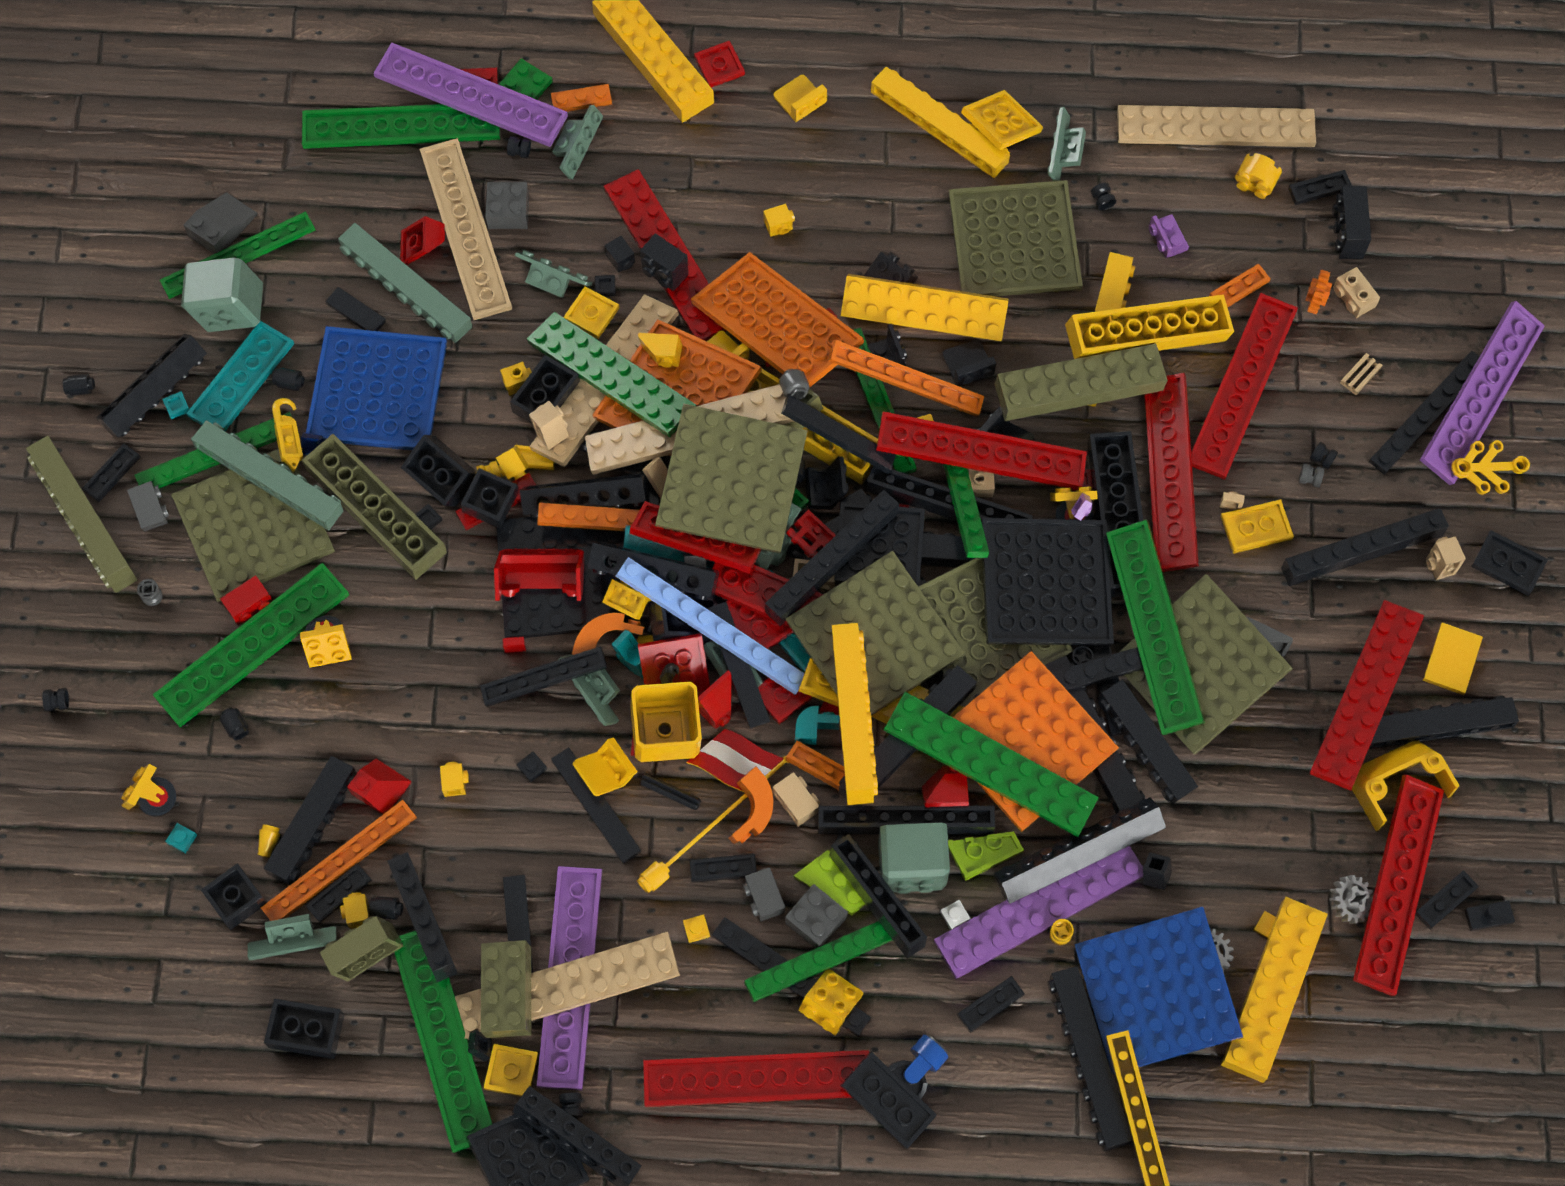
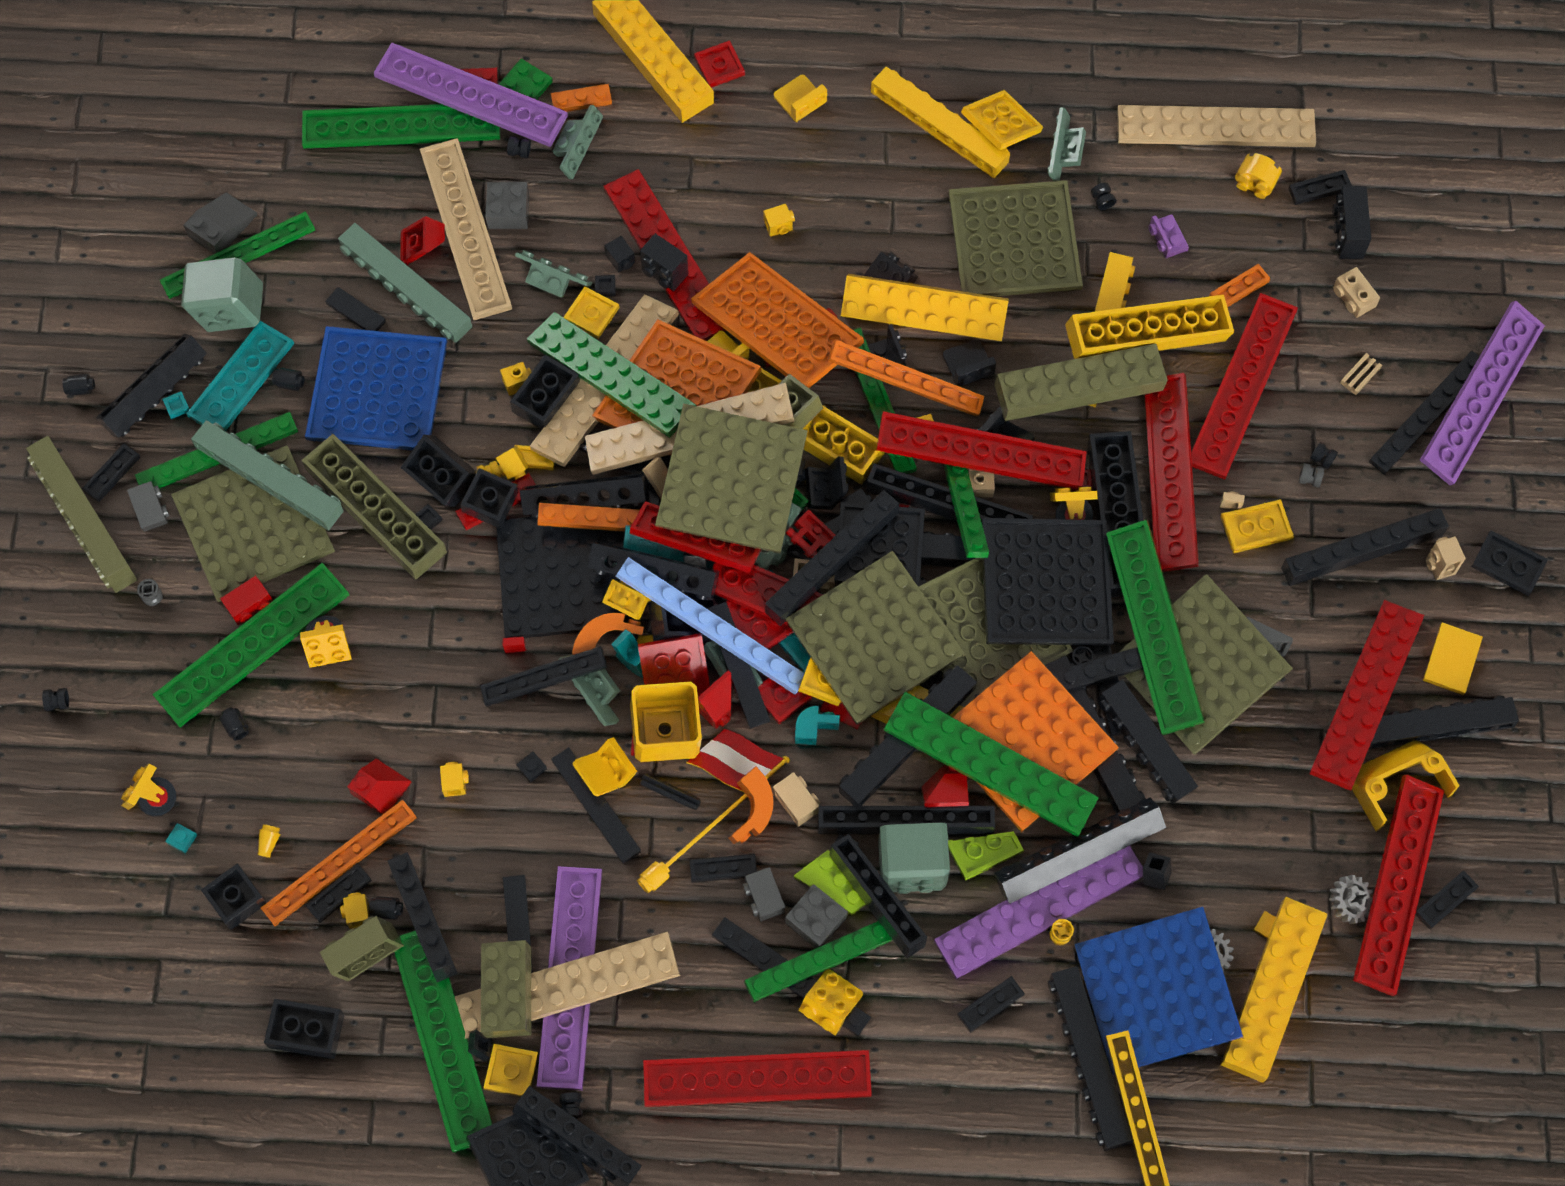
sand green bracket [248,914,337,961] -> none
black brick [264,756,357,885] -> none
yellow plate [272,398,303,472] -> none
clear blue tile [301,433,323,455] -> none
red windscreen [494,549,584,601] -> none
tan brick [529,401,569,450] -> none
yellow slope [638,333,682,368] -> none
pearl dark grey arm [660,663,679,684] -> none
yellow plate [683,915,710,943] -> none
dark grey head [779,369,810,400] -> none
black tile [781,395,896,474] -> none
orange plate [786,740,845,790] -> none
yellow brick [832,623,878,805] -> none
black plate [840,1035,949,1149] -> none
white plate [940,900,971,930] -> none
medium lavender plate [1071,493,1093,521] -> none
orange gear [1305,270,1332,315] -> none
yellow plant [1451,440,1530,495] -> none
black tile [1464,900,1515,931] -> none

